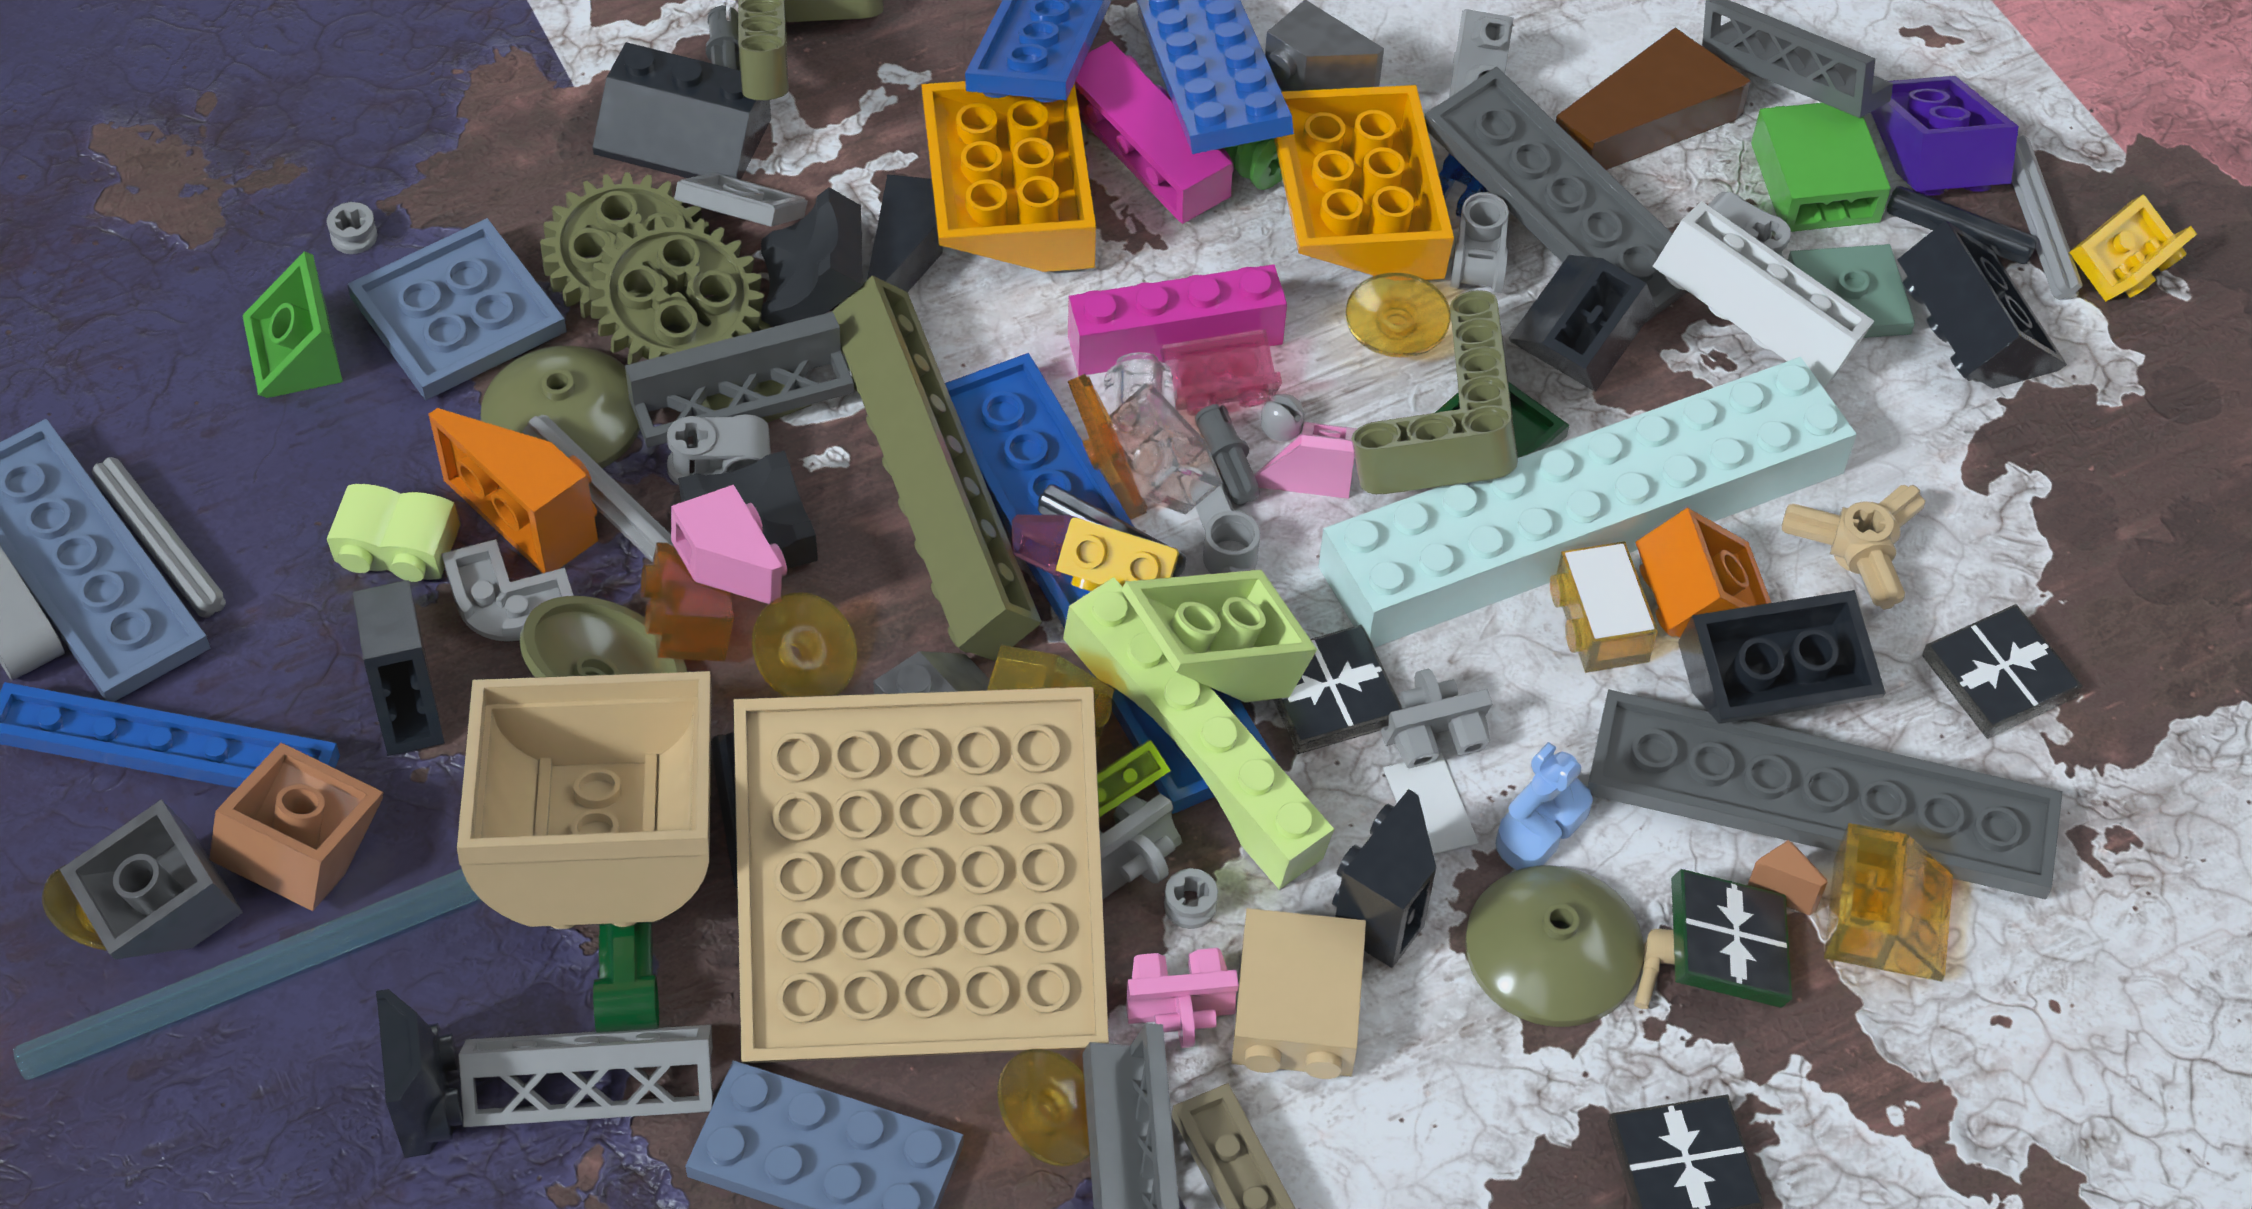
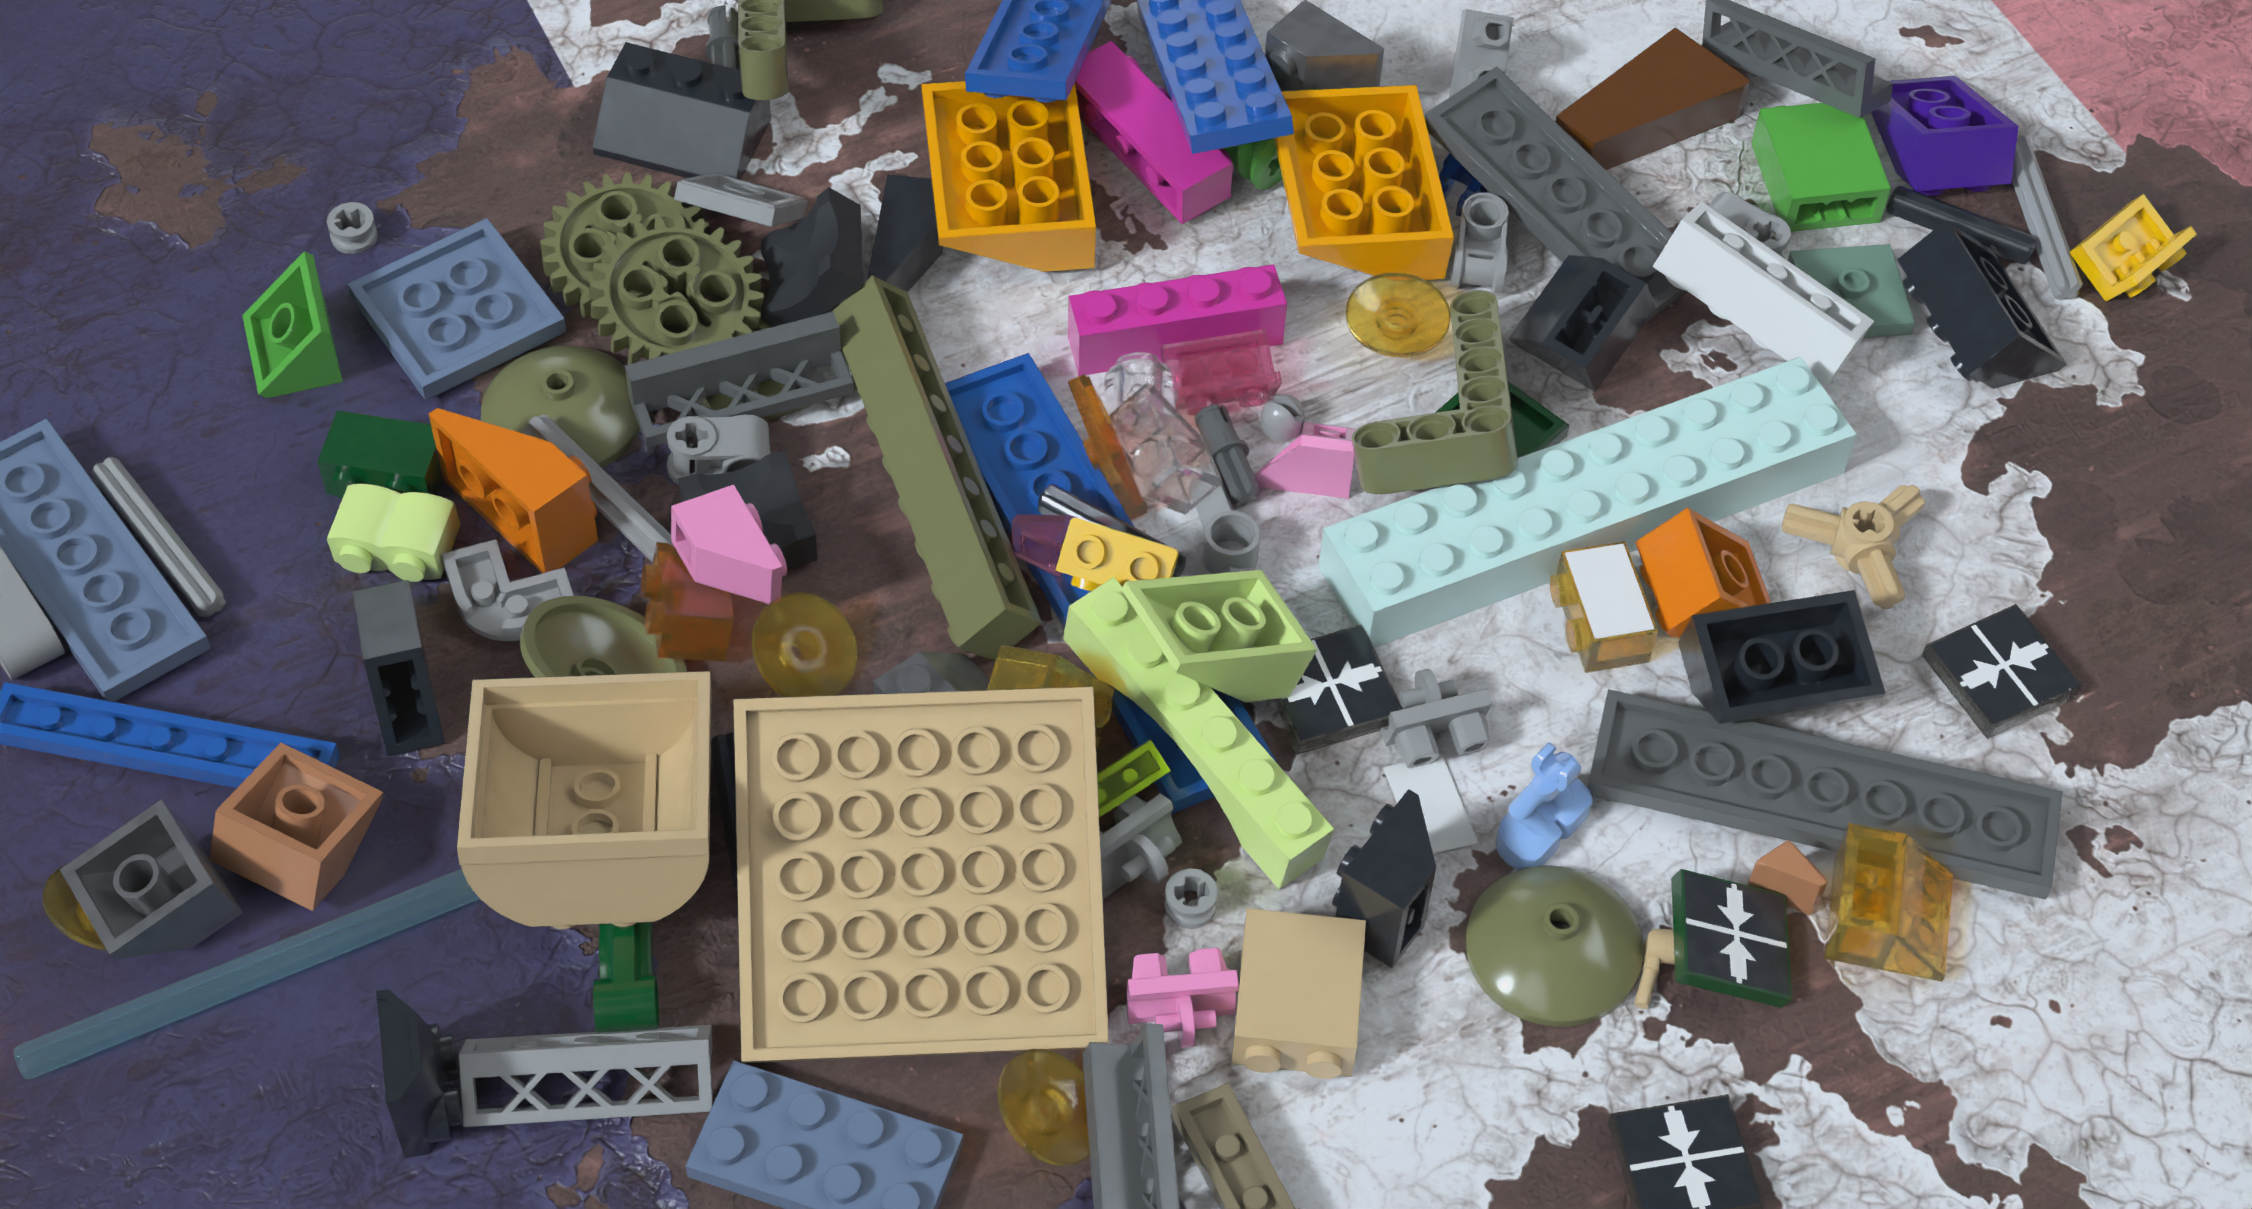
none -> dark green brick [317,410,444,499]

